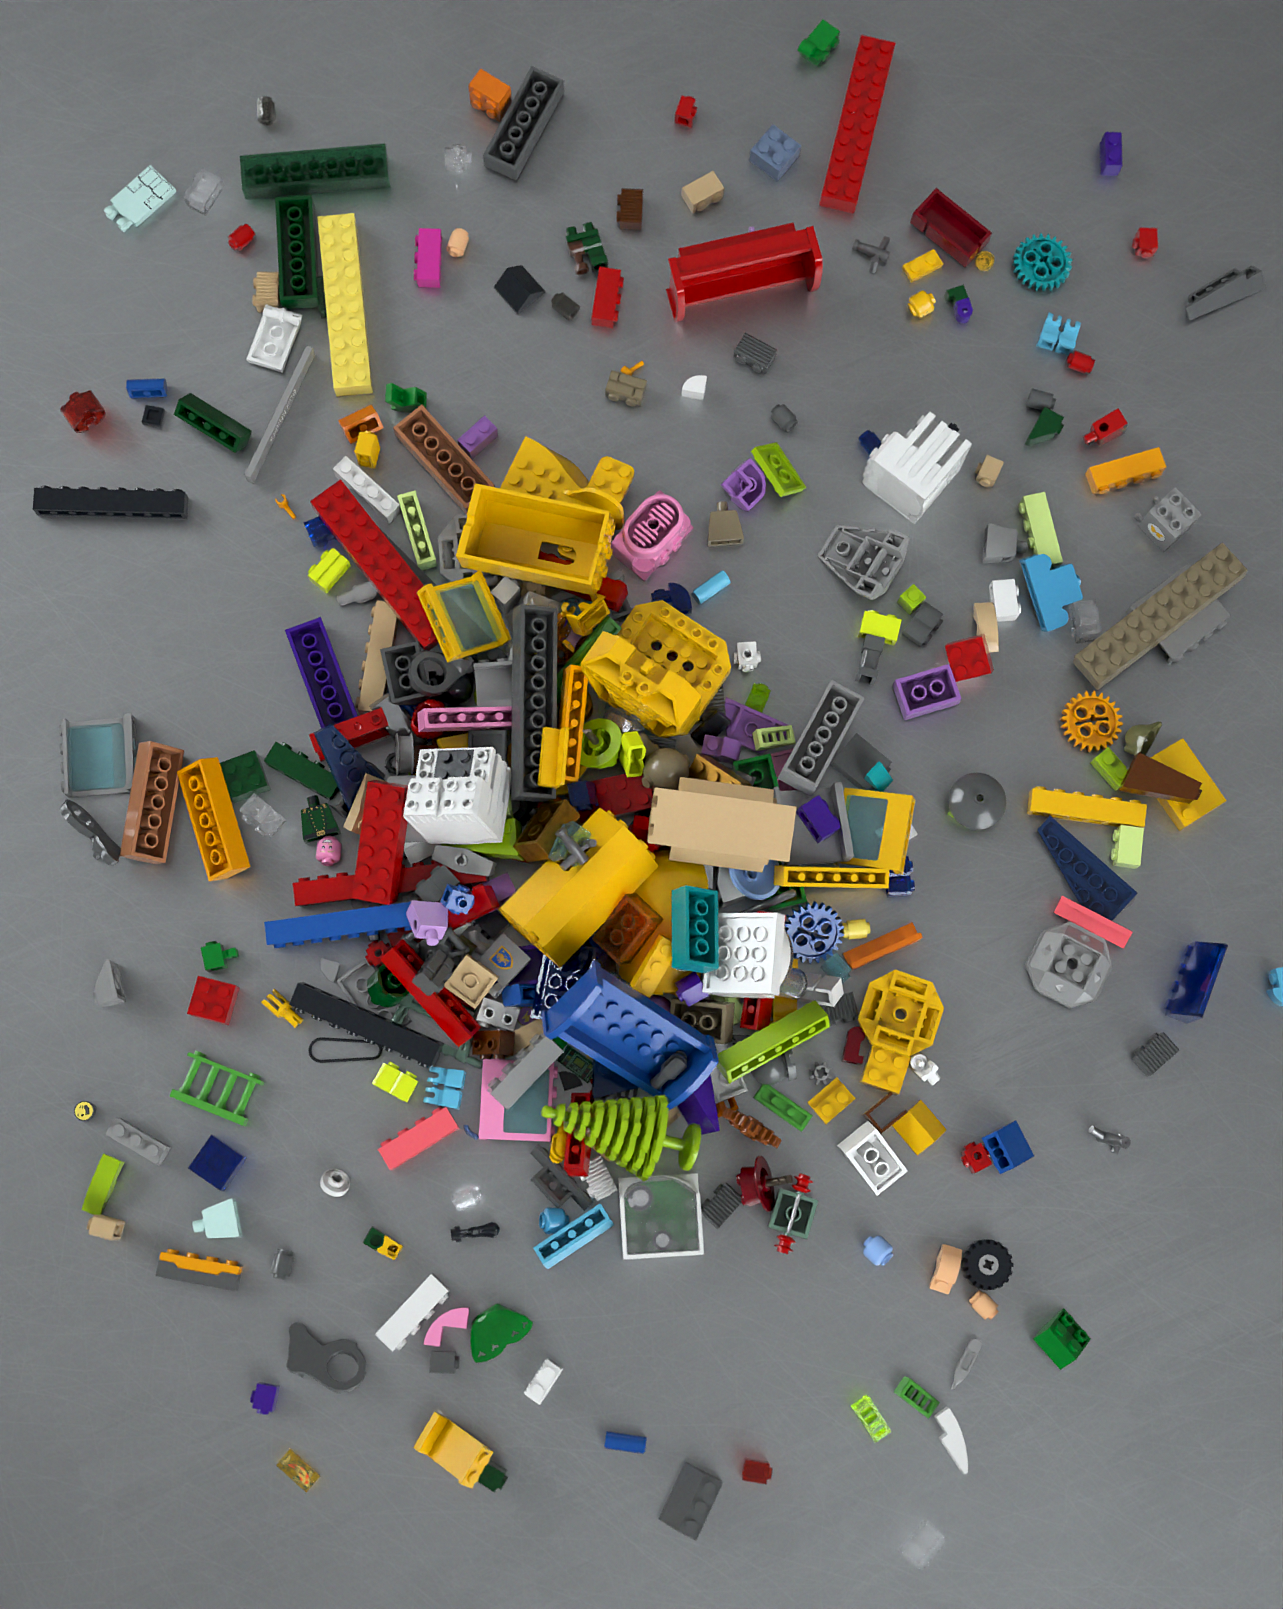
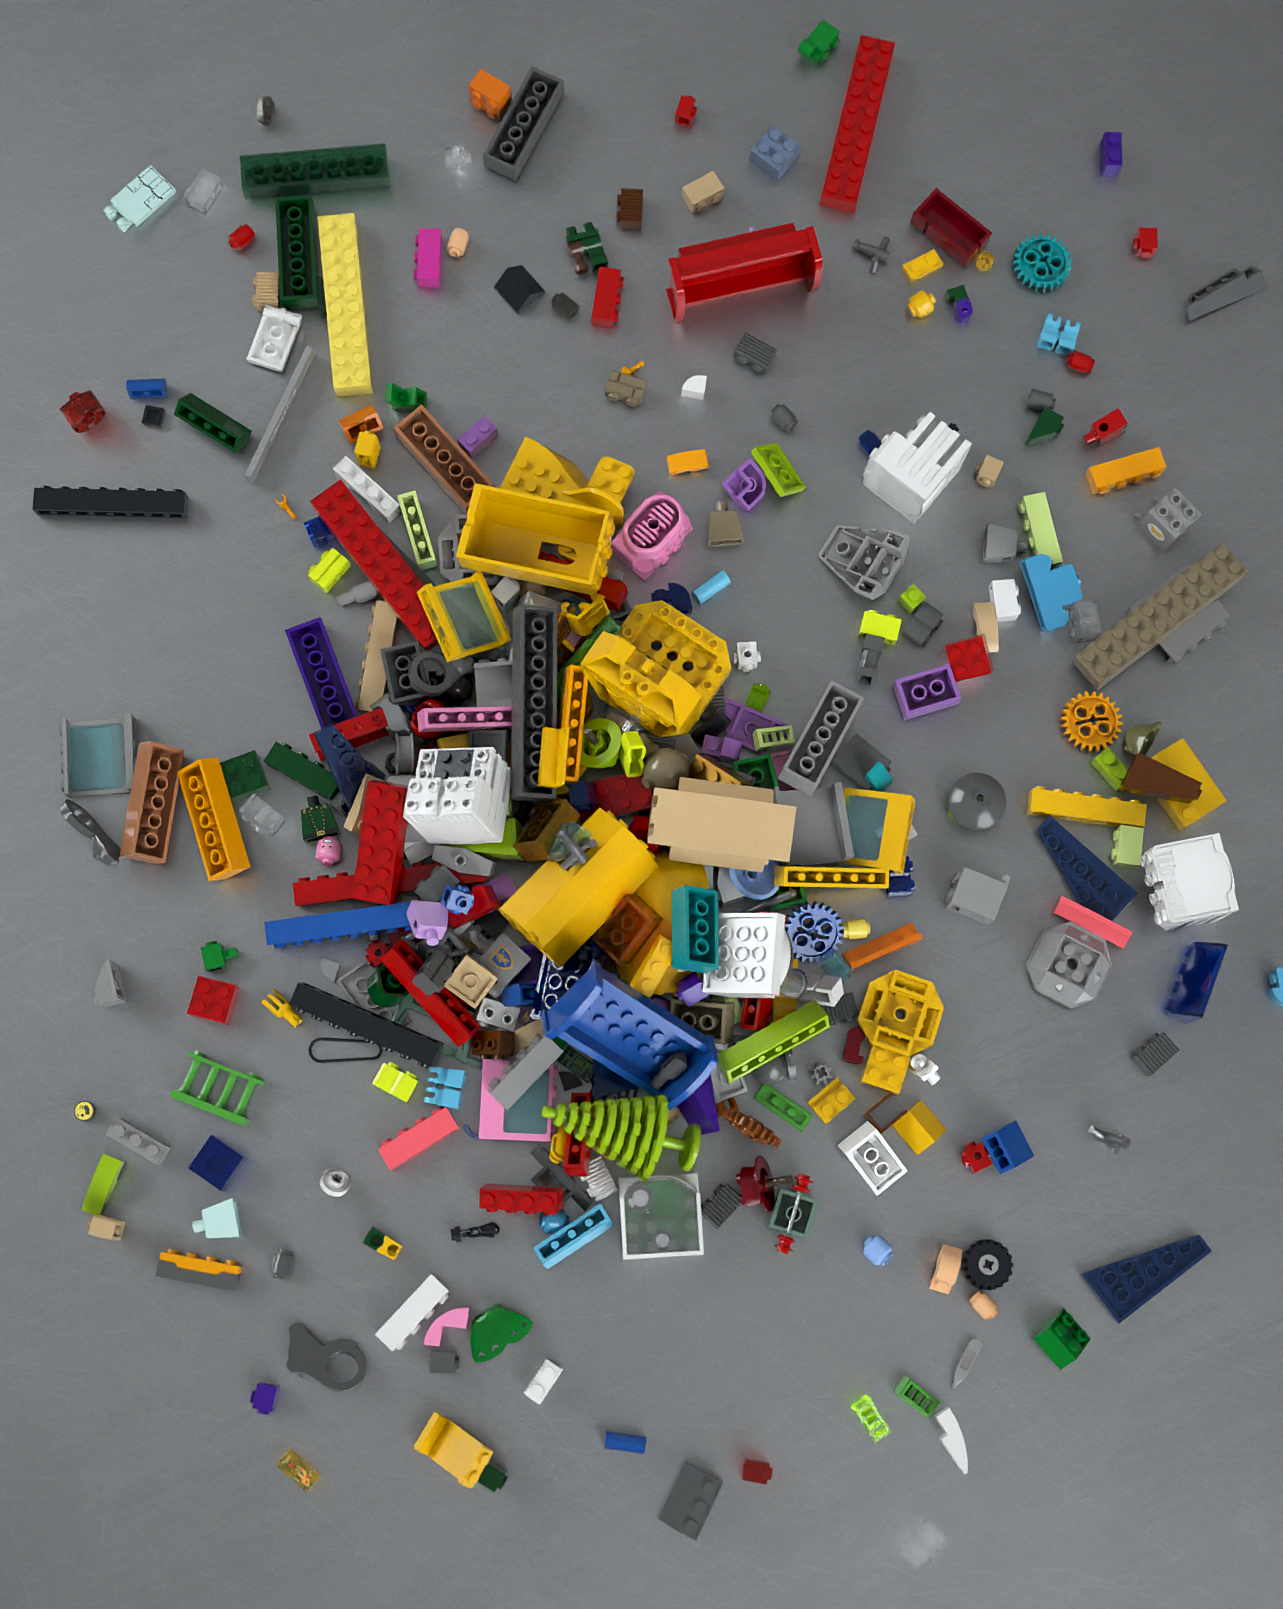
clear brick [452,1185,483,1211] -> none
dark purple brick [796,795,841,844] -> none
none -> red brick [479,1184,563,1215]
none -> light orange slope [667,449,709,475]
none -> light grey container [944,867,1010,926]
none -> dark blue wing [1081,1235,1212,1324]
none -> white piece [1140,833,1239,931]

